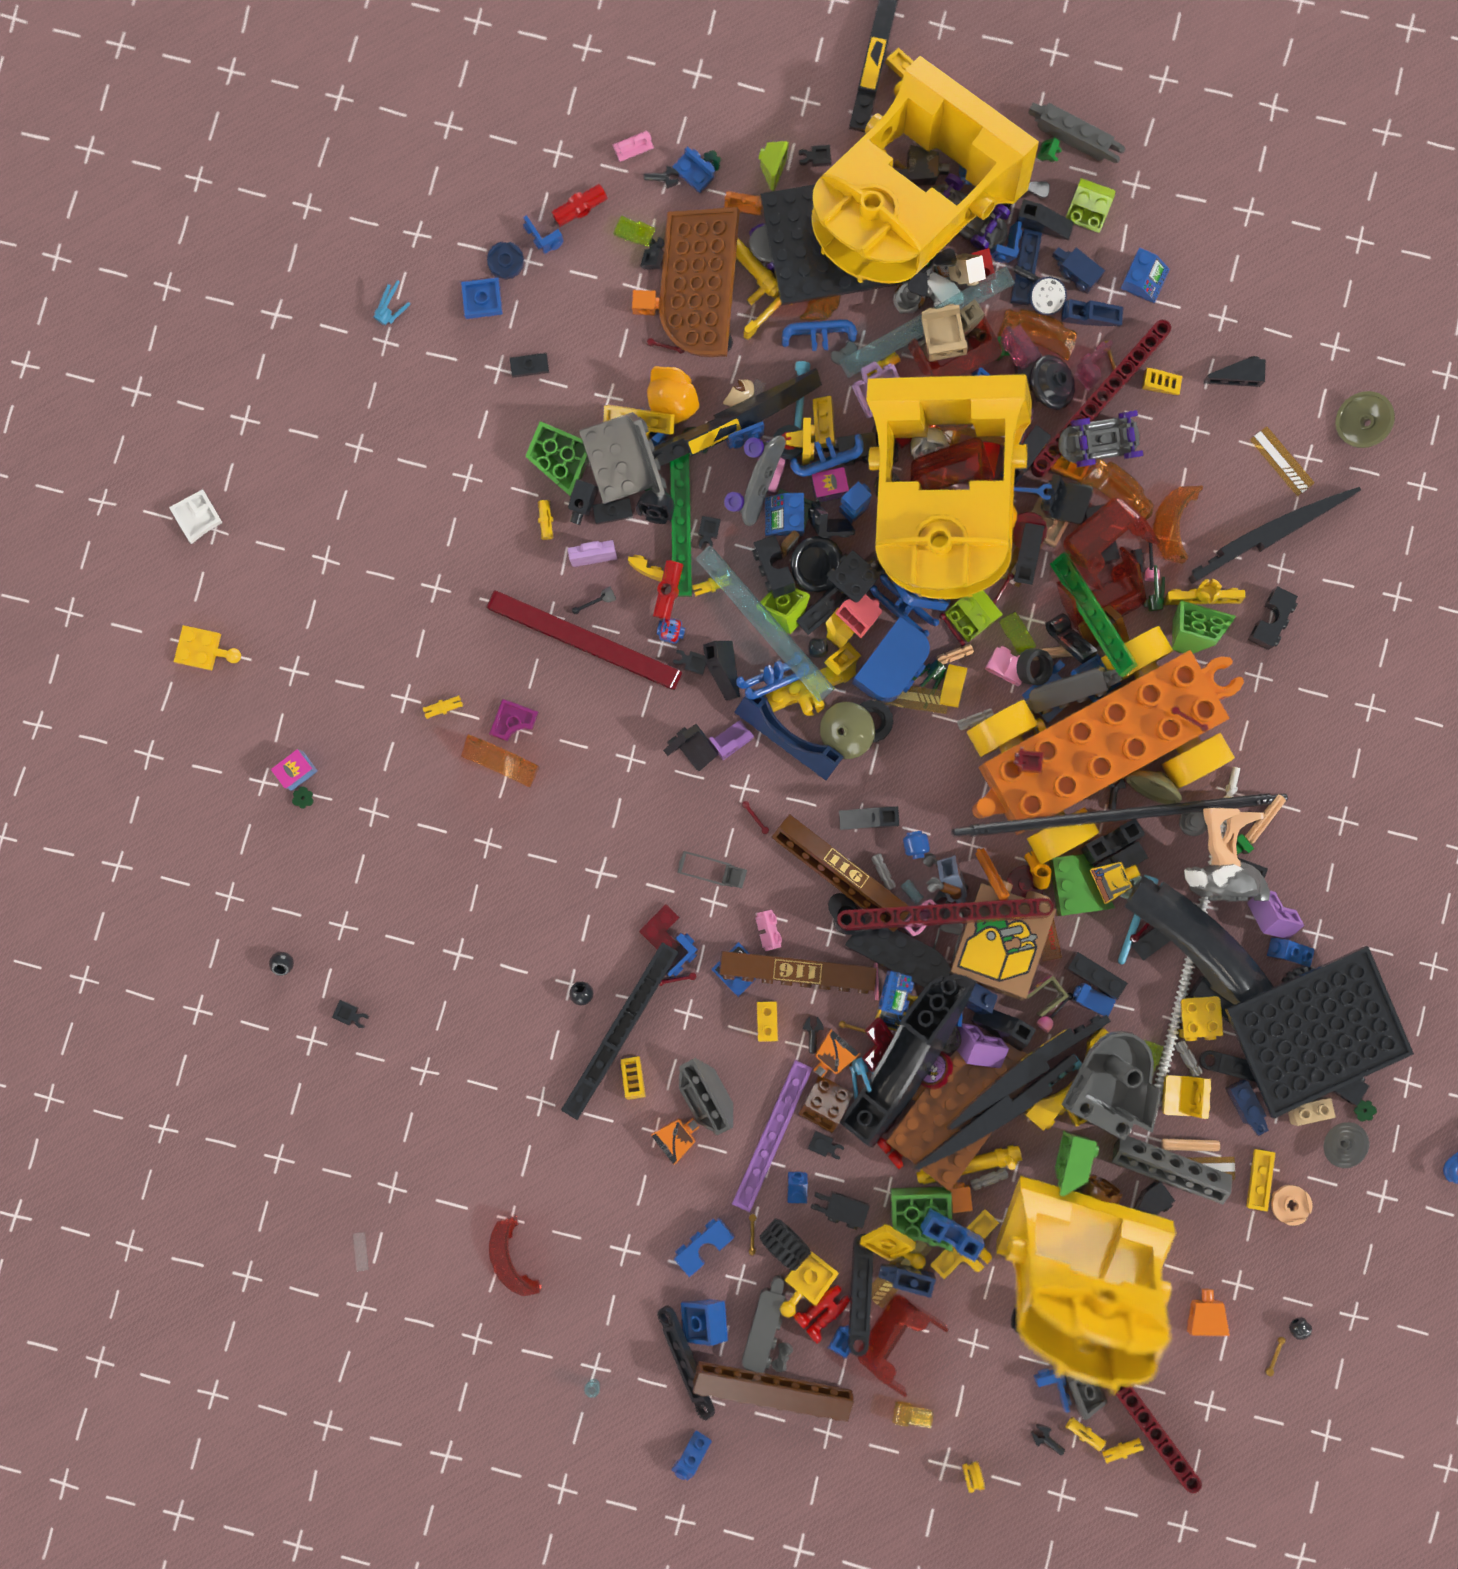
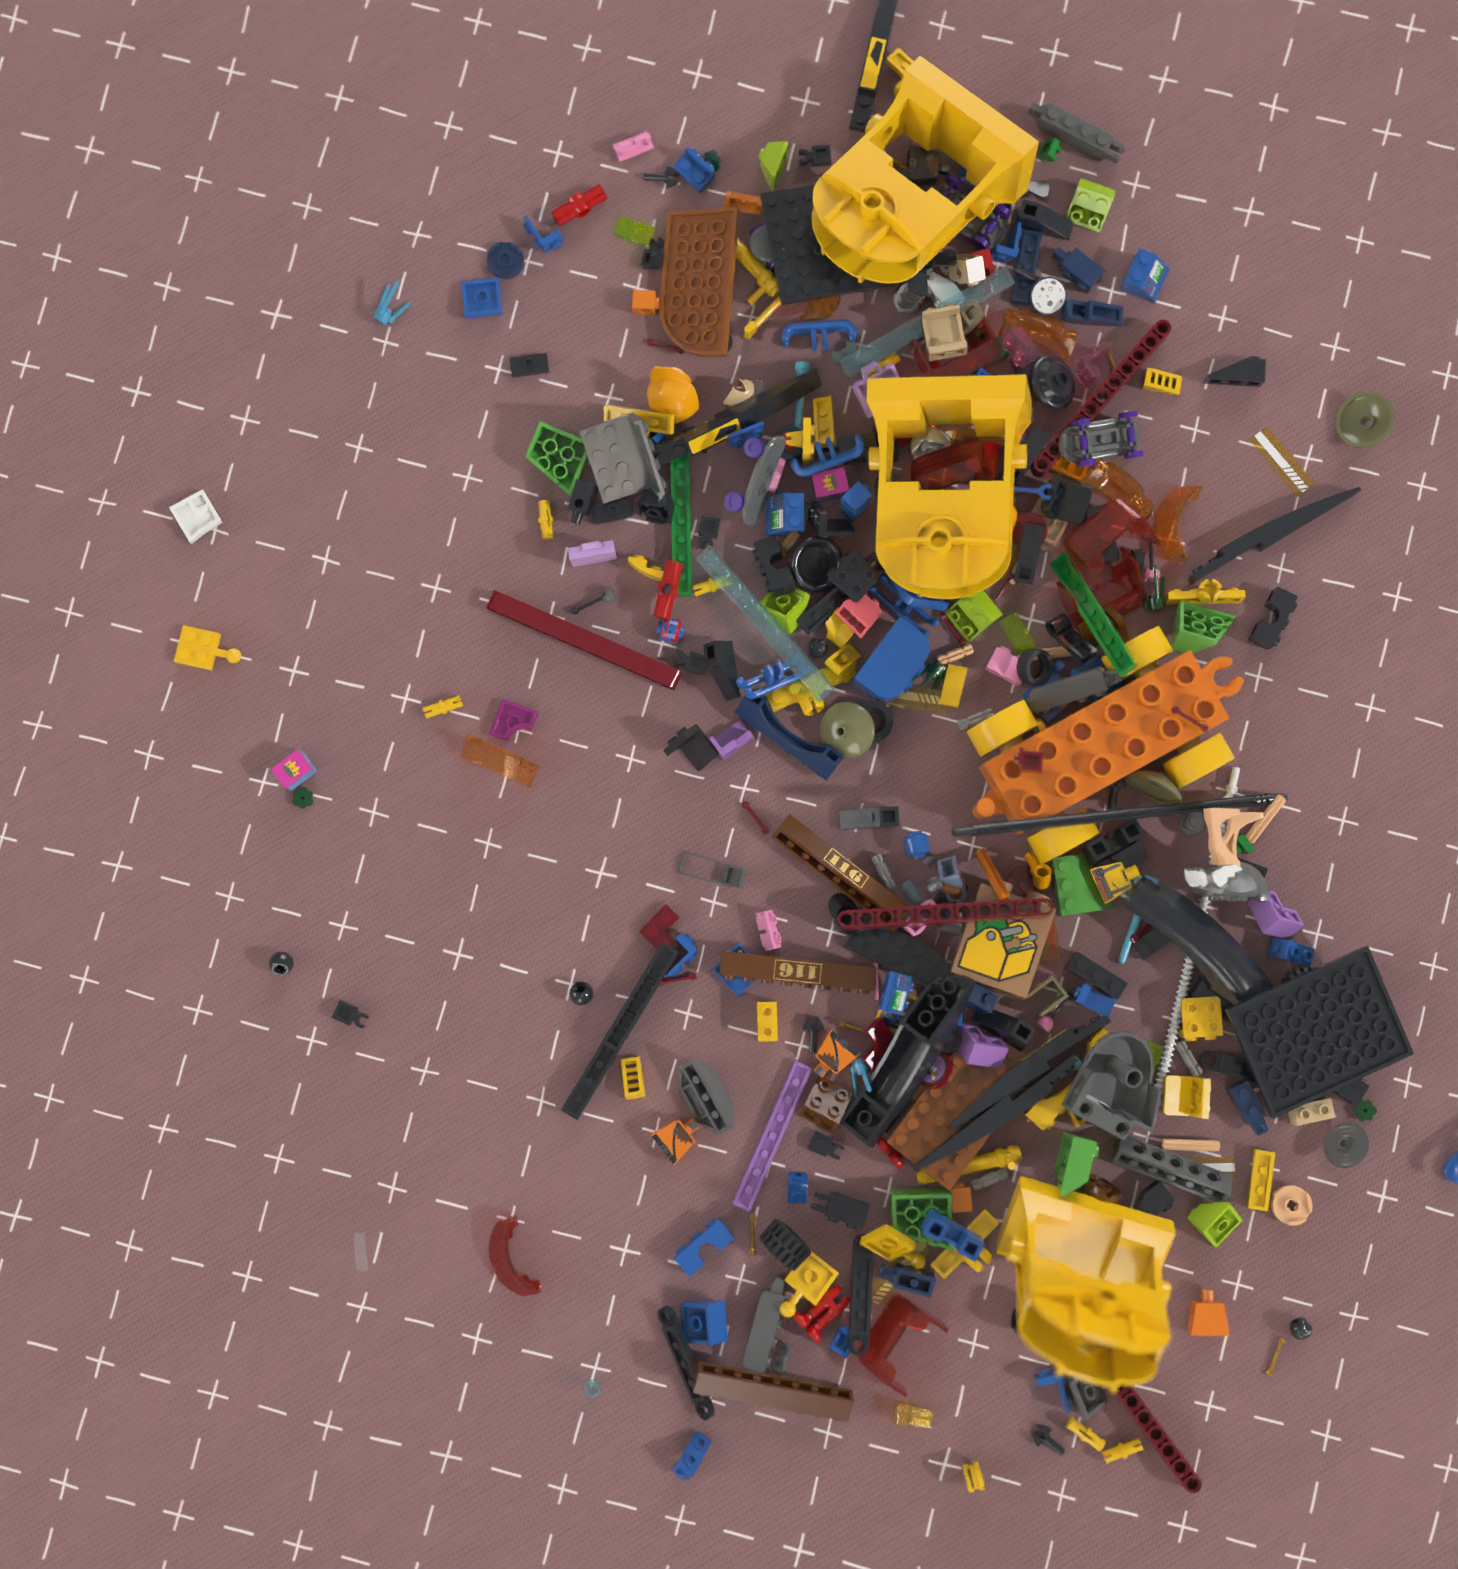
none -> lime slope [1187,1201,1243,1248]

